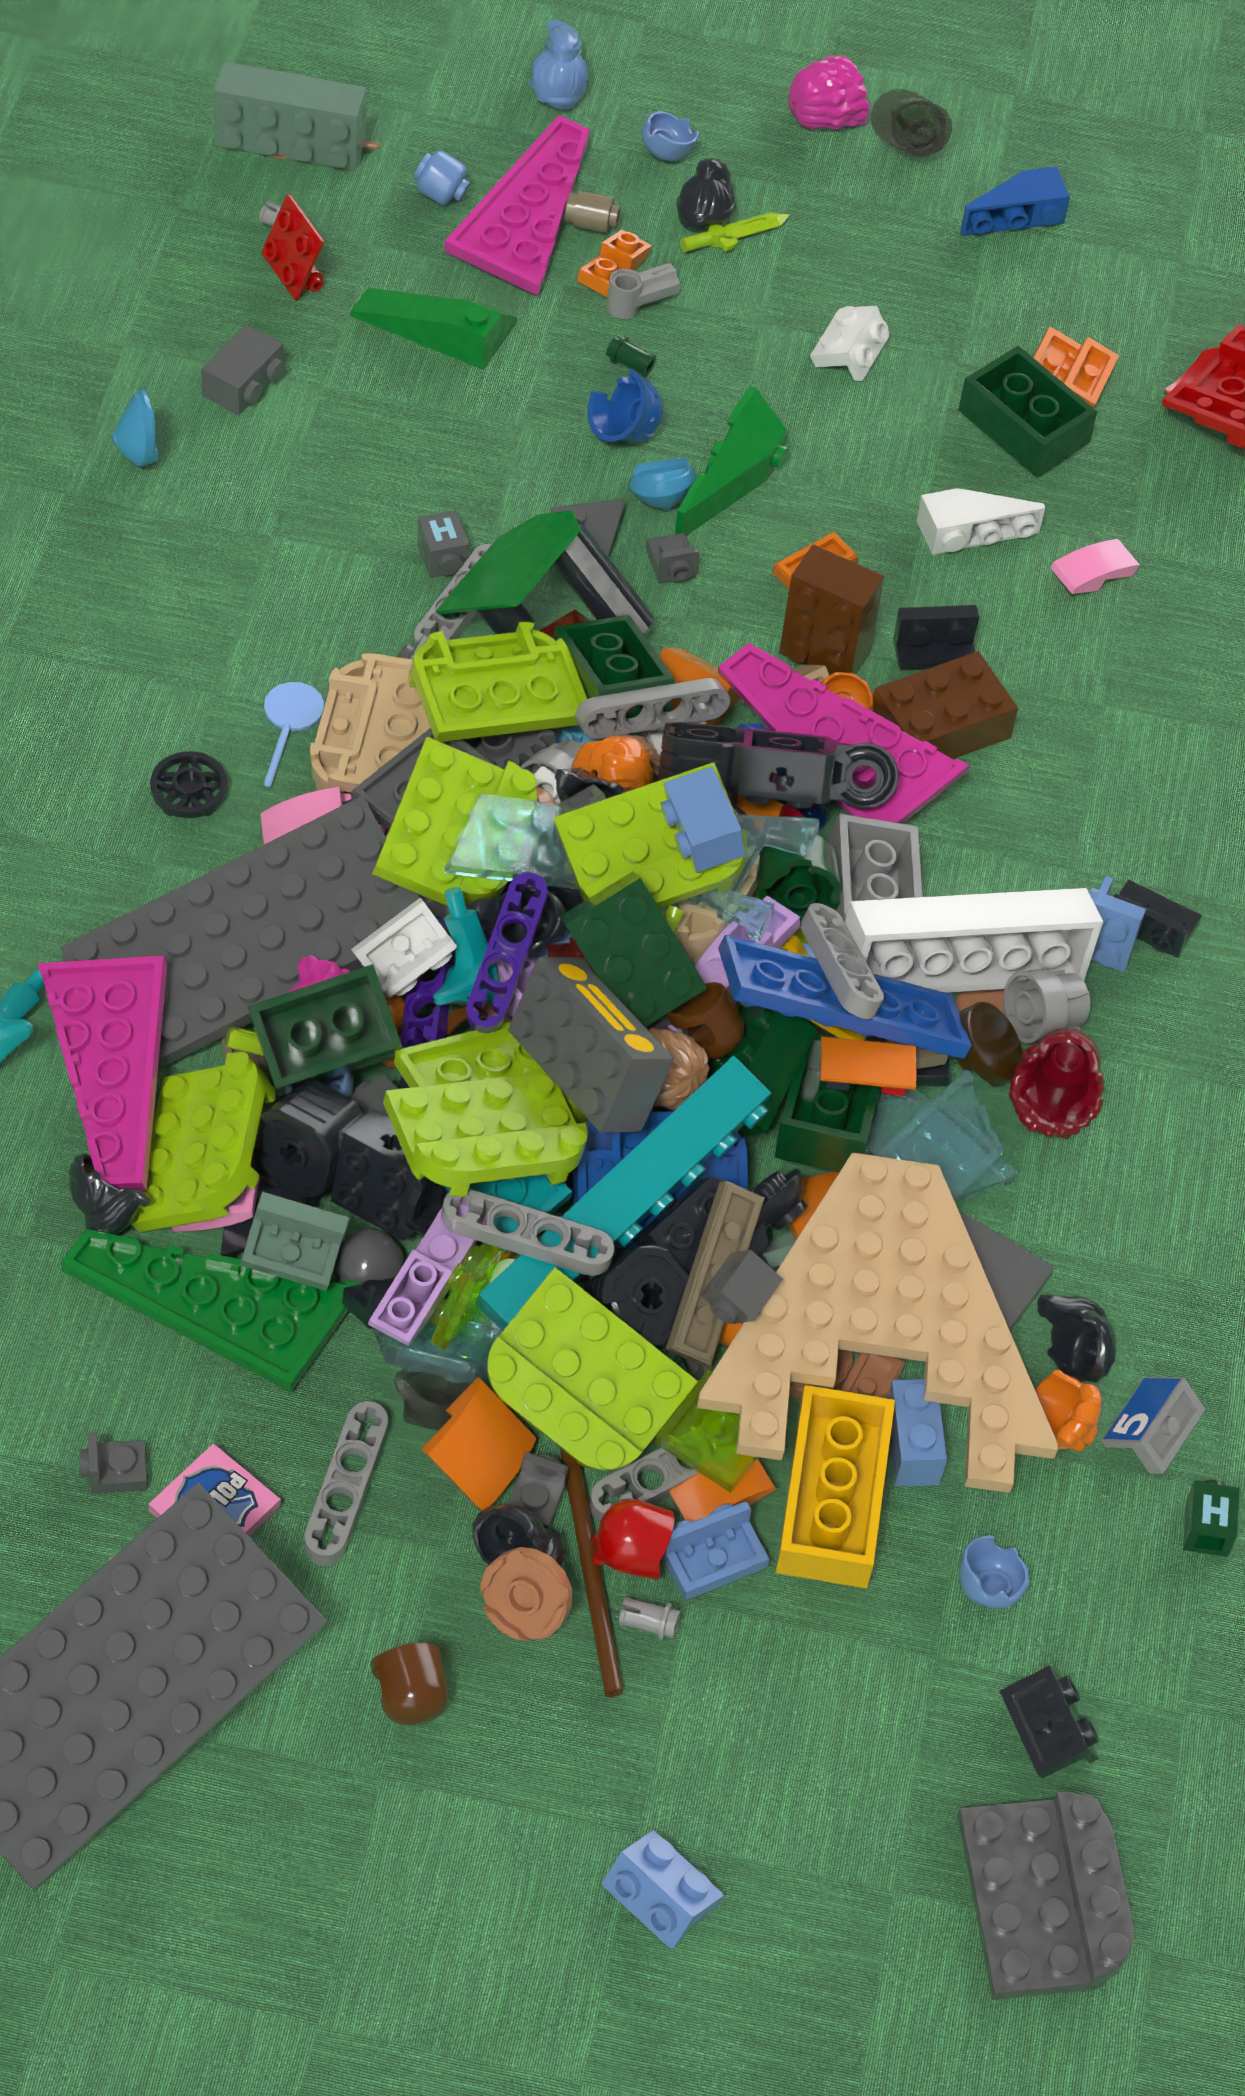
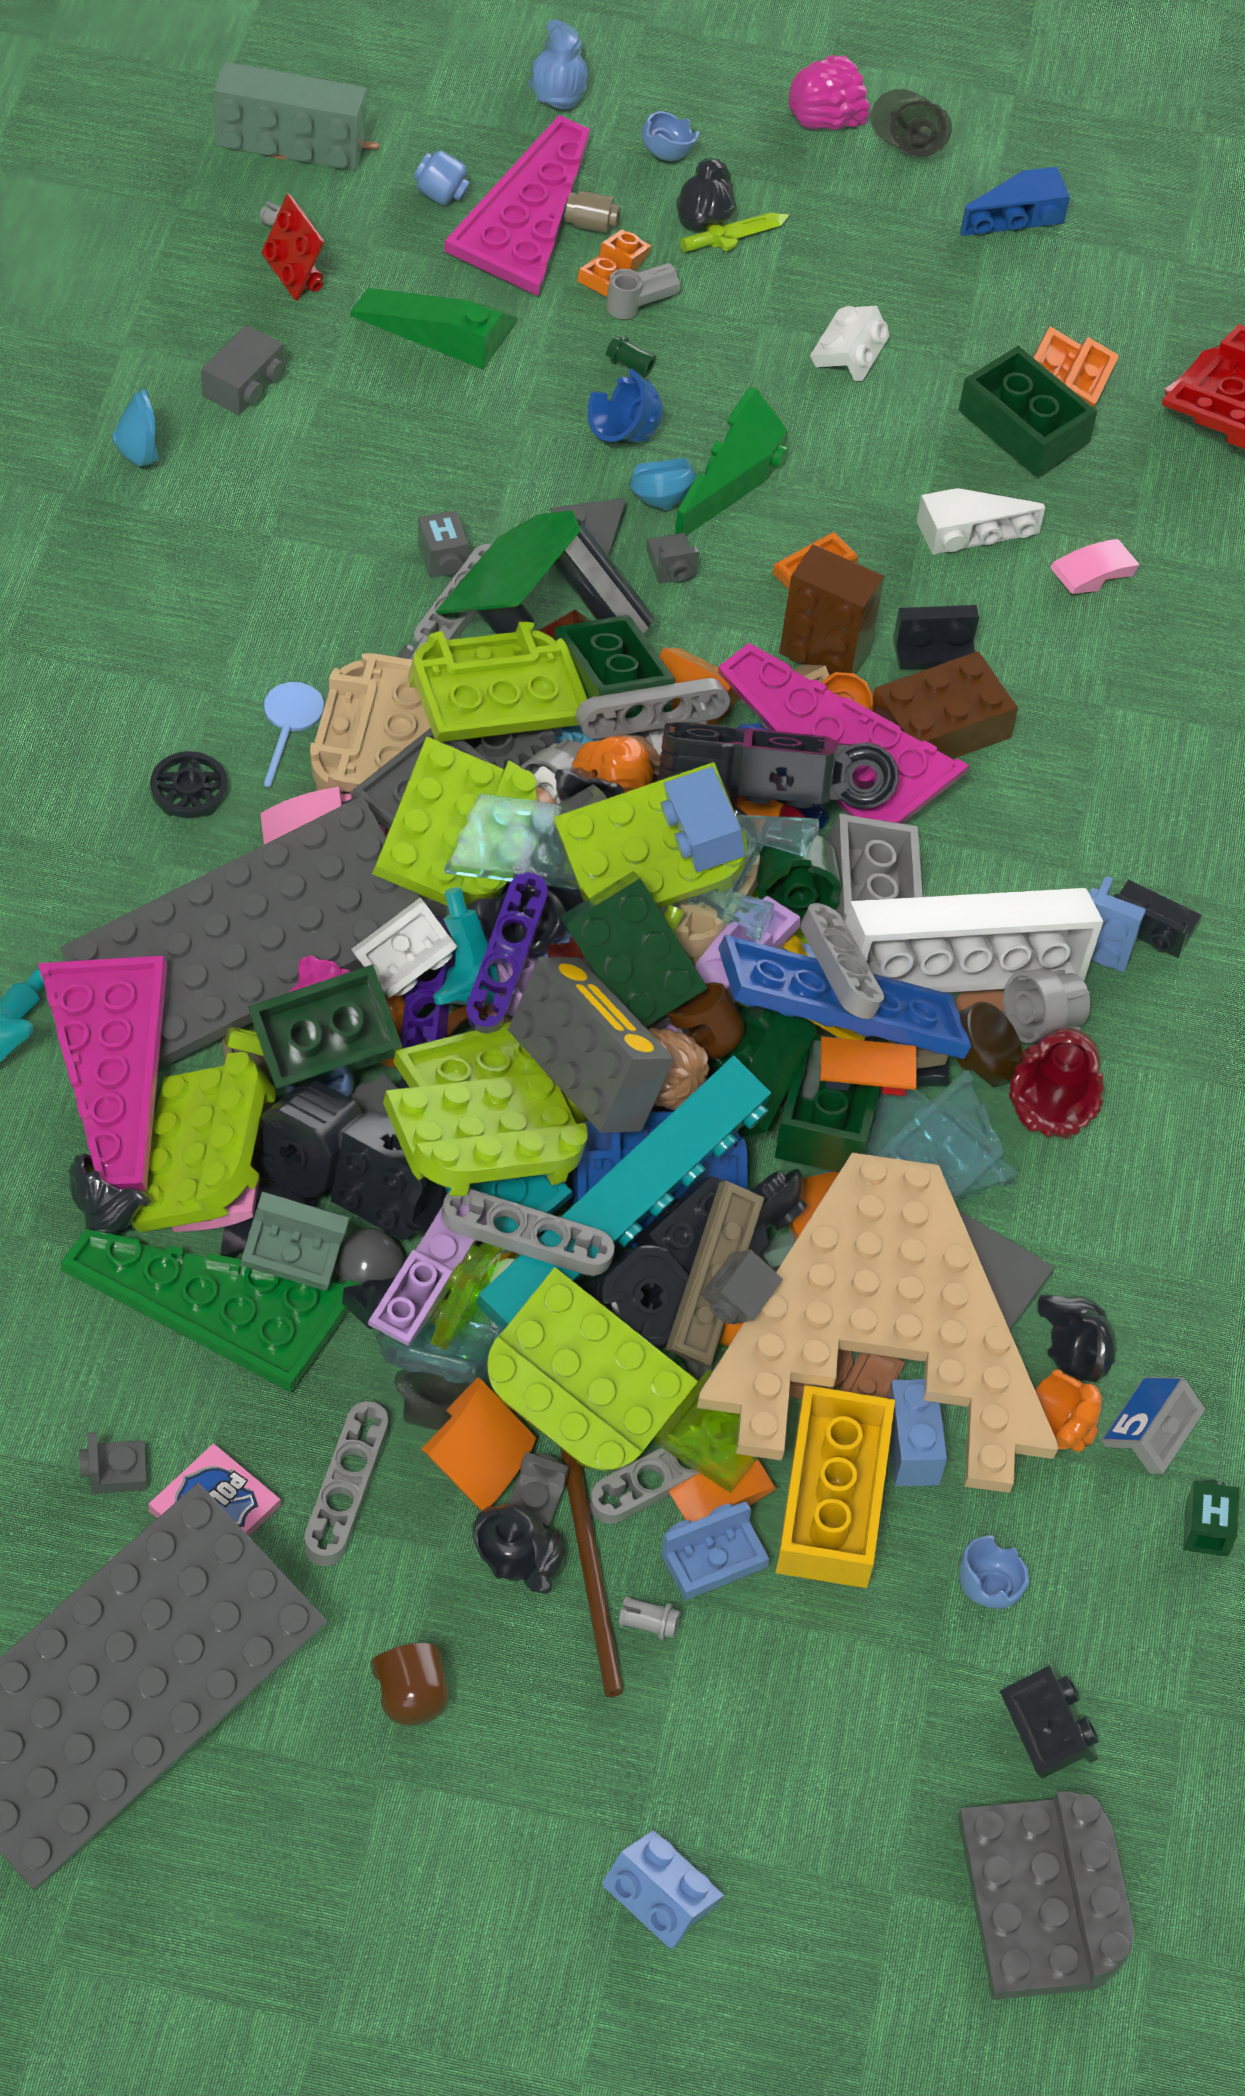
nougat tile [480,1547,572,1641] -> none
red helmet [591,1498,675,1581] -> none

